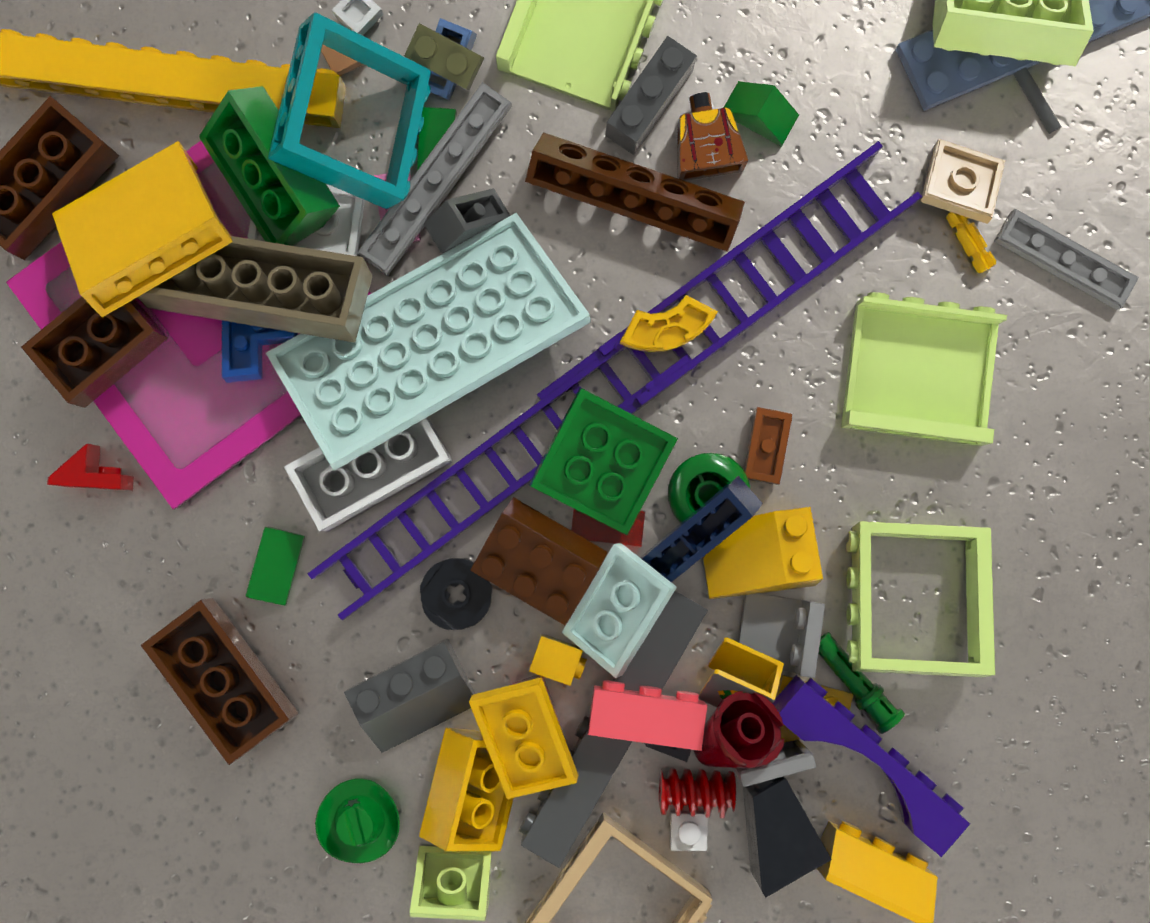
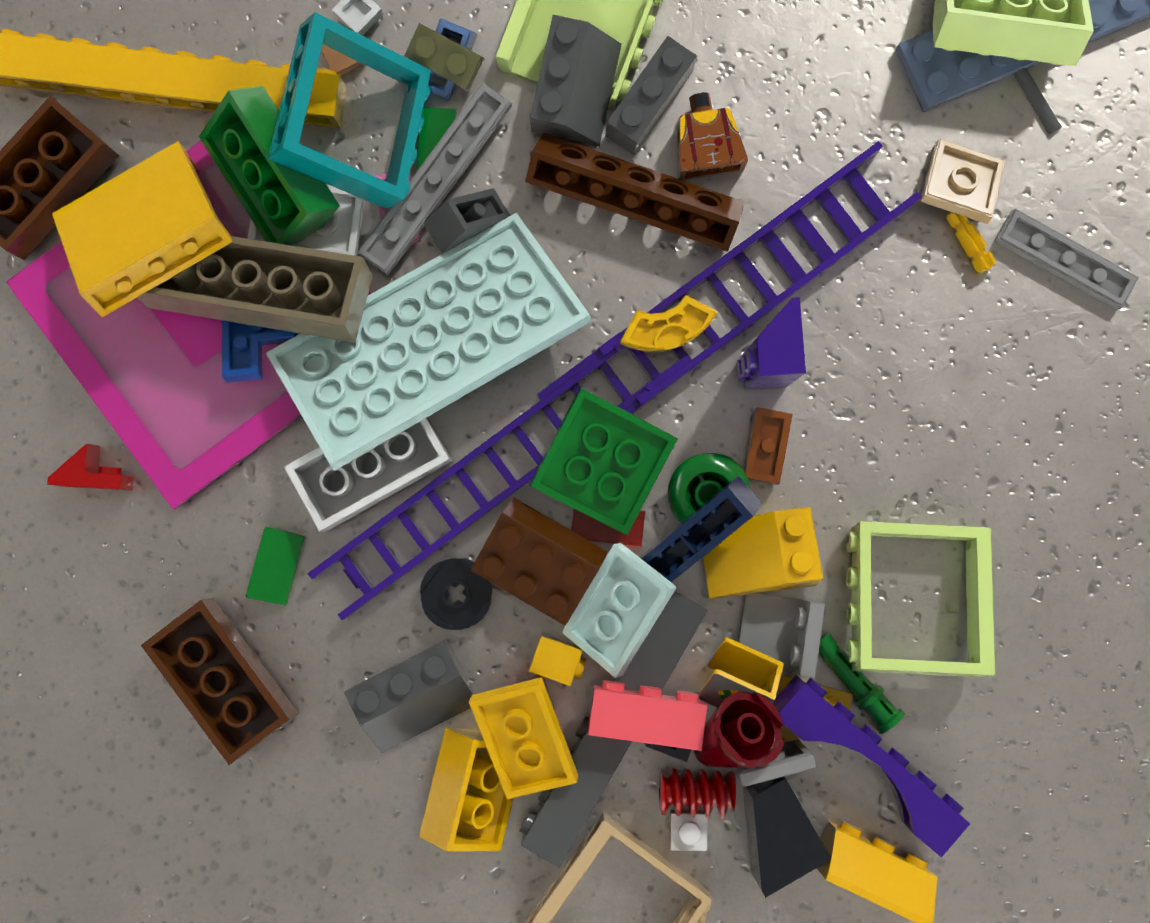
reddish brown brick [21,297,168,408] -> none
green hat [315,779,400,863] -> none
yellowish green slope [410,846,492,921] -> none
green slope [723,81,799,147] -> none
yellowish green panel [841,292,1007,446] -> none
none -> dark grey slope [530,14,622,147]
none -> dark purple slope [736,297,806,390]

